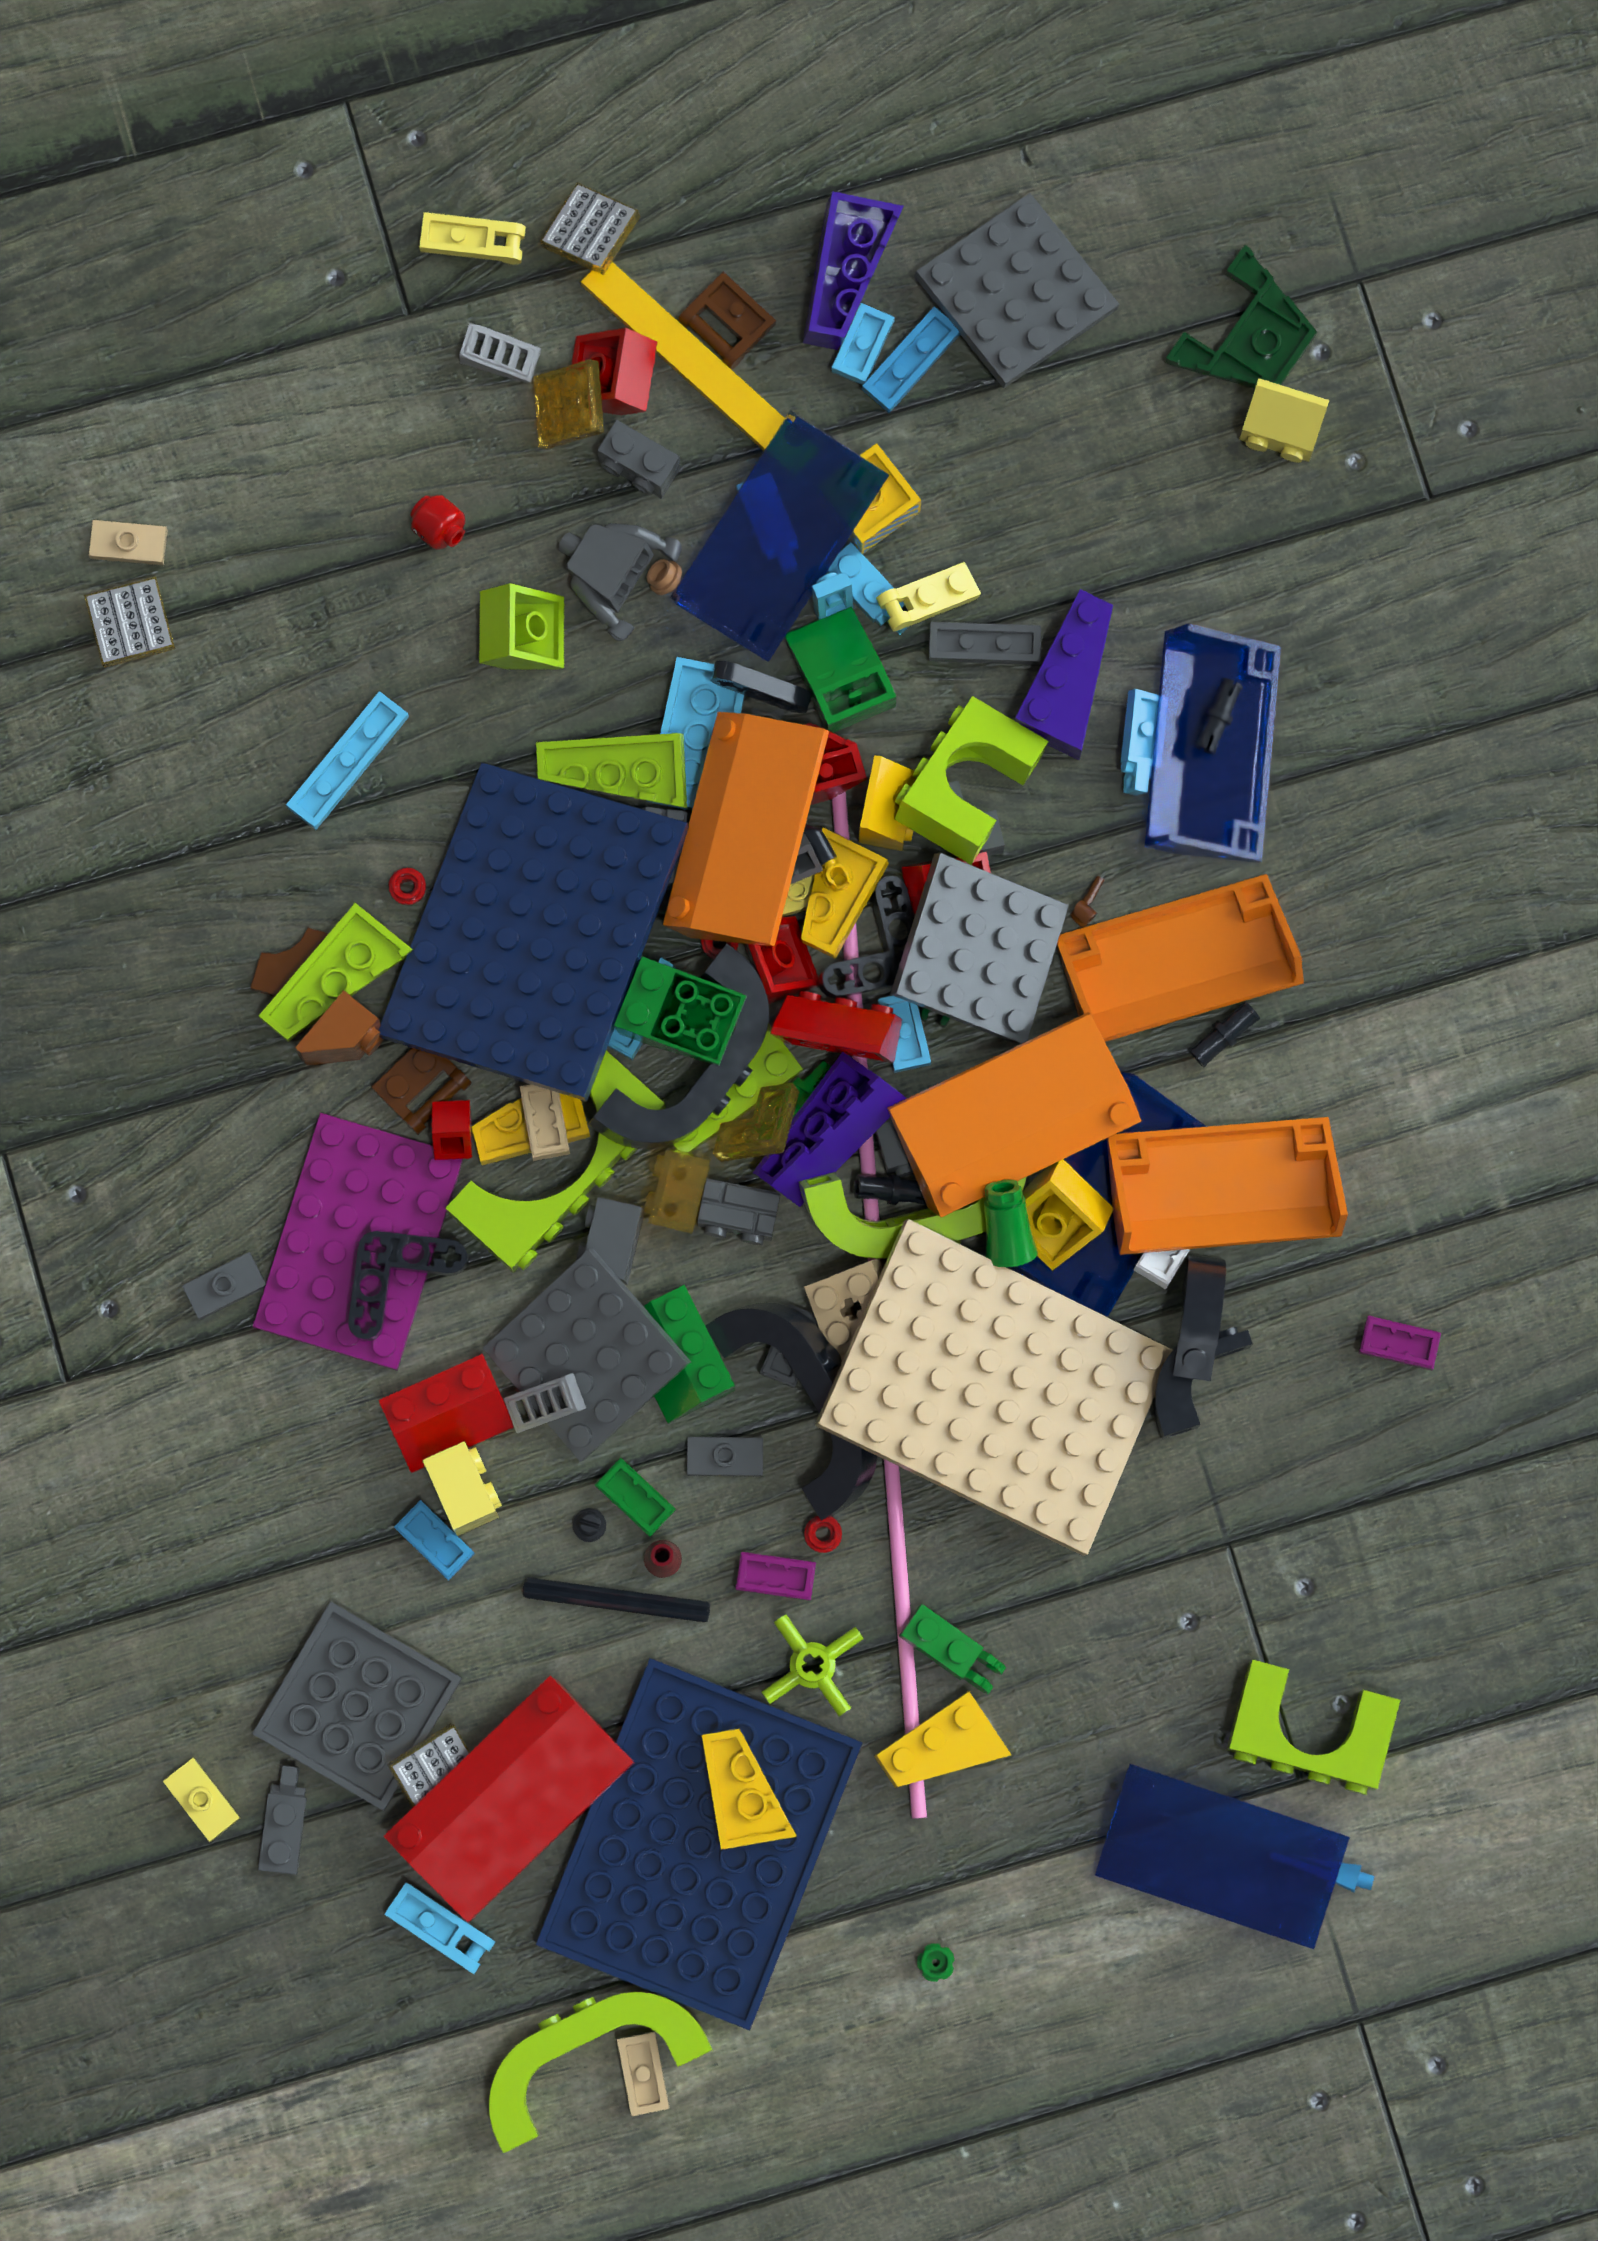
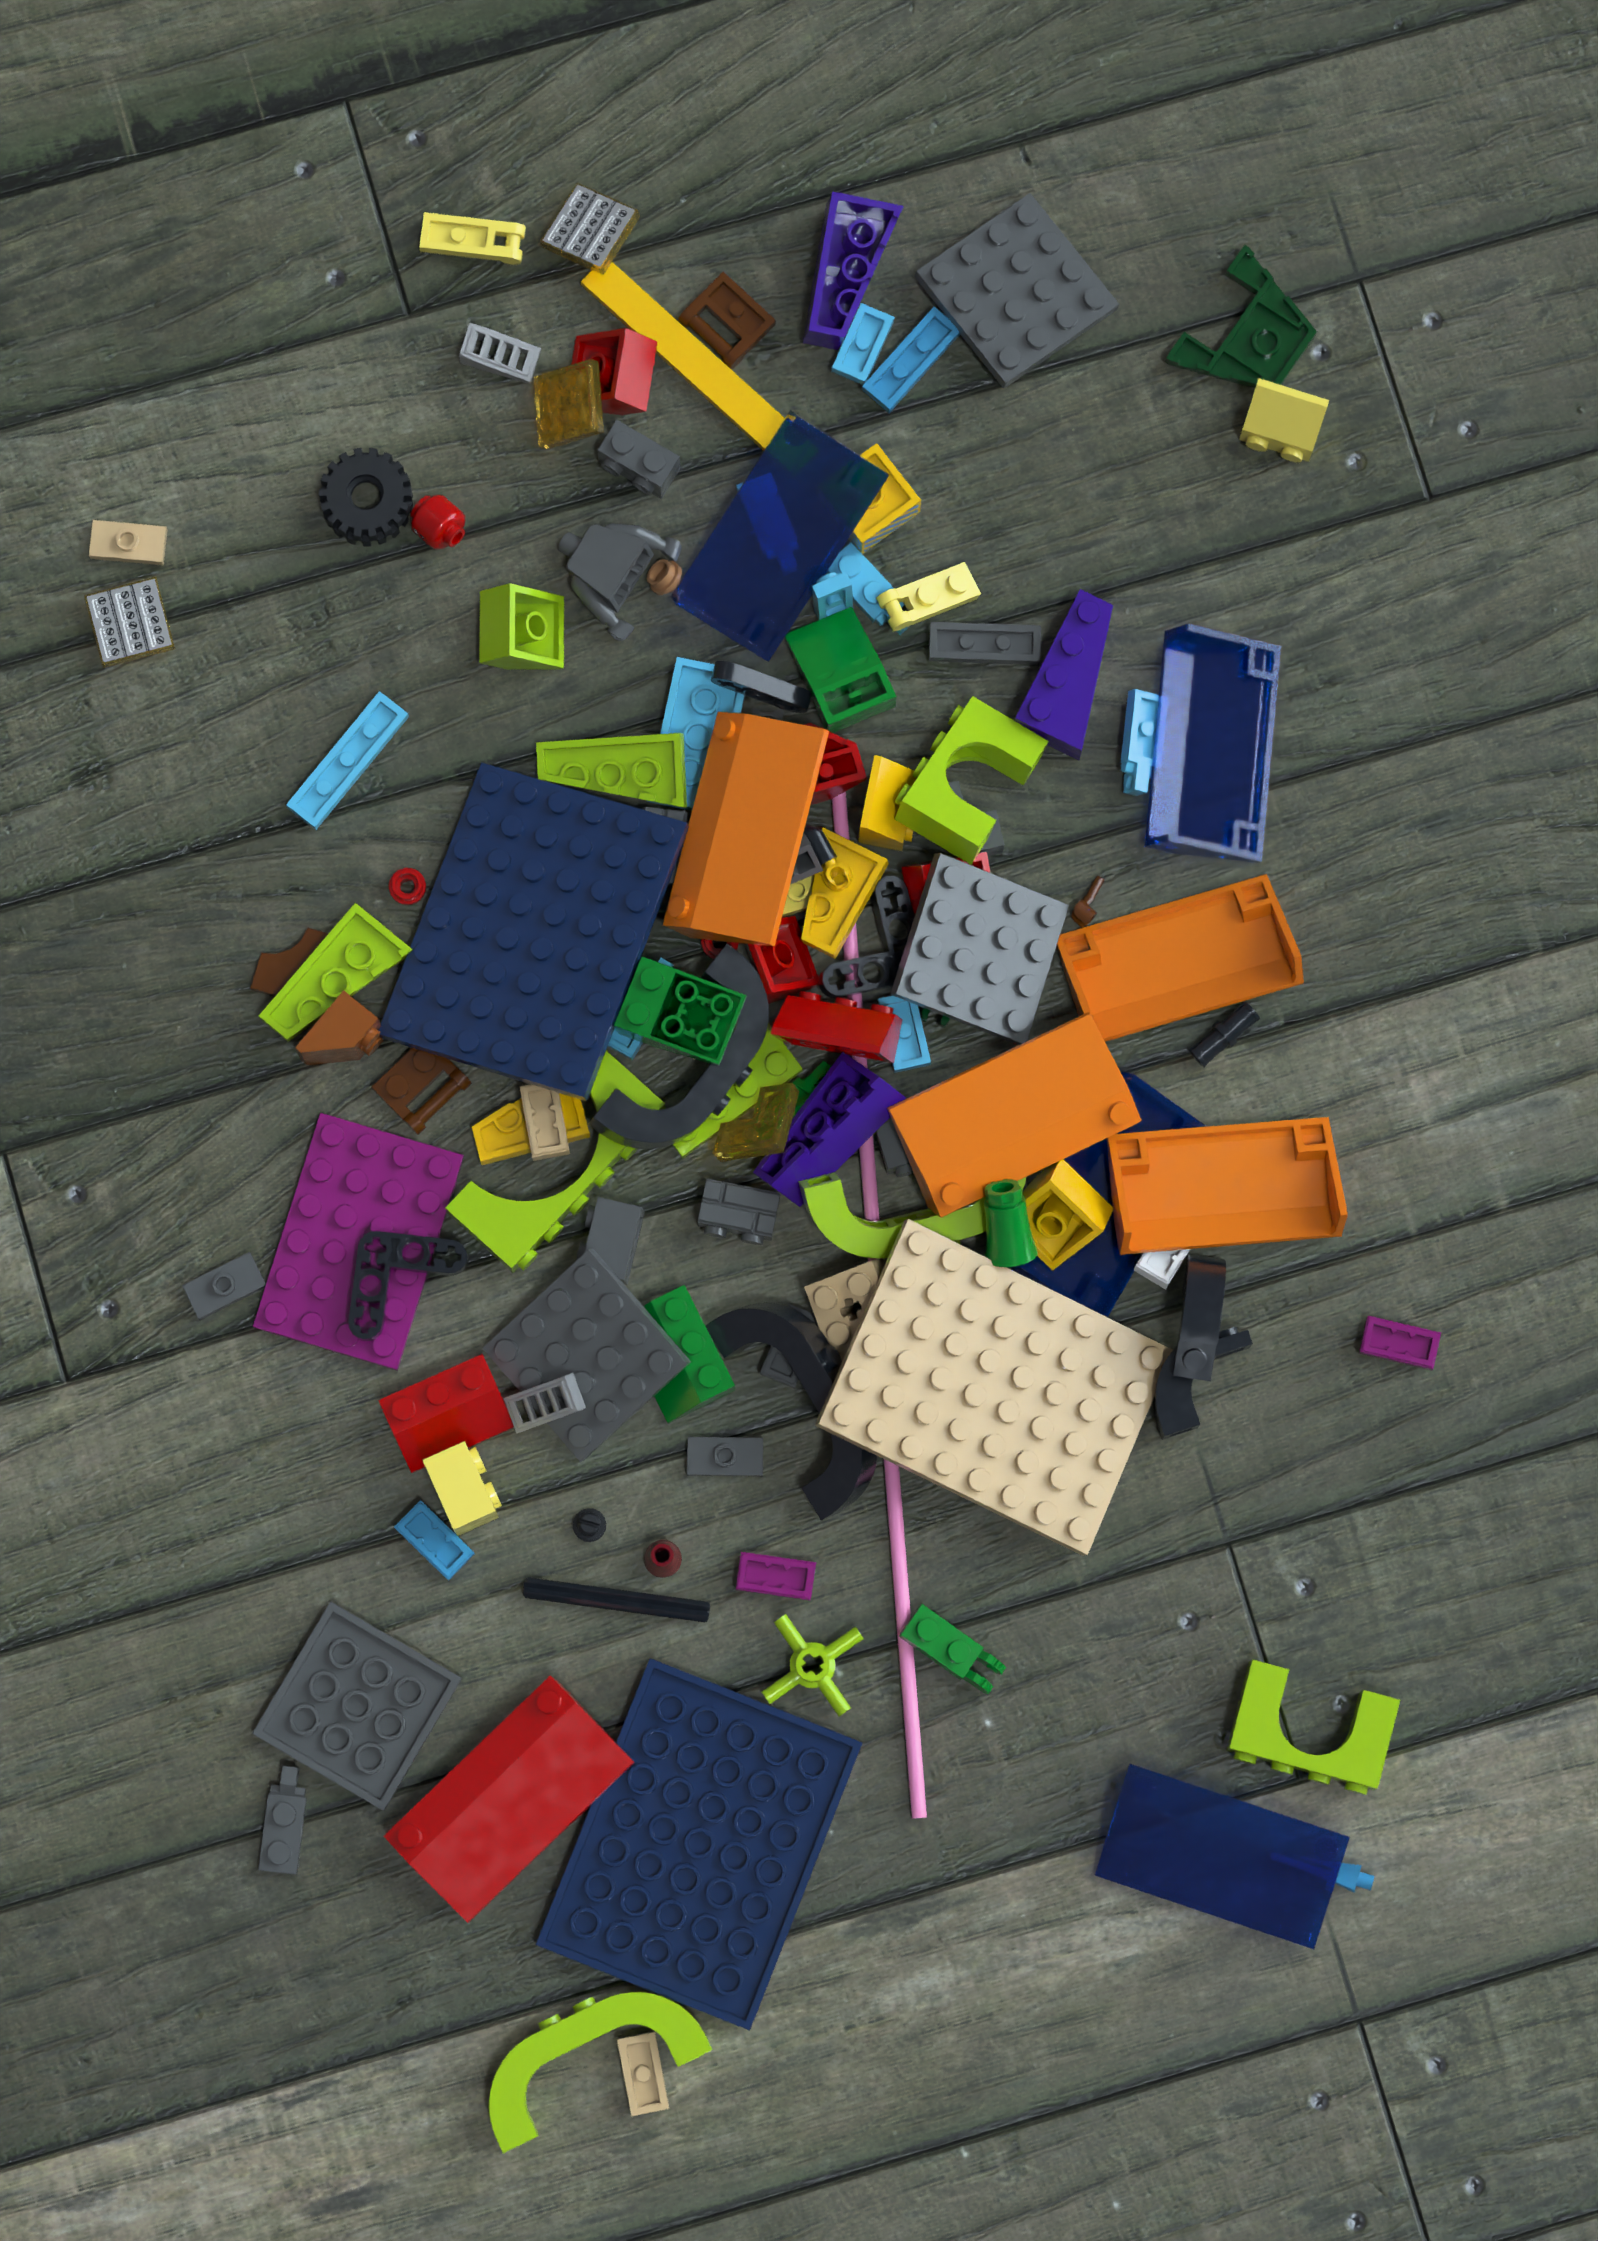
light yellow plate [163,1758,241,1842] -> none
medium azure plate [384,1882,495,1974] -> none
tile [387,1723,470,1808] -> none
red brick [432,1100,472,1160] -> none
green plate [595,1458,676,1538] -> none
clear yellow brick [644,1148,712,1234] -> none
yellow wing [702,1729,797,1850] -> none
red plate [804,1516,842,1553] -> none
black pin [854,1174,927,1205] -> none
yellow wing [874,1691,1011,1788] -> none
green plate [917,1943,955,1982] -> none
black pin [1193,678,1243,755] -> none
none -> black tyre [319,448,413,546]

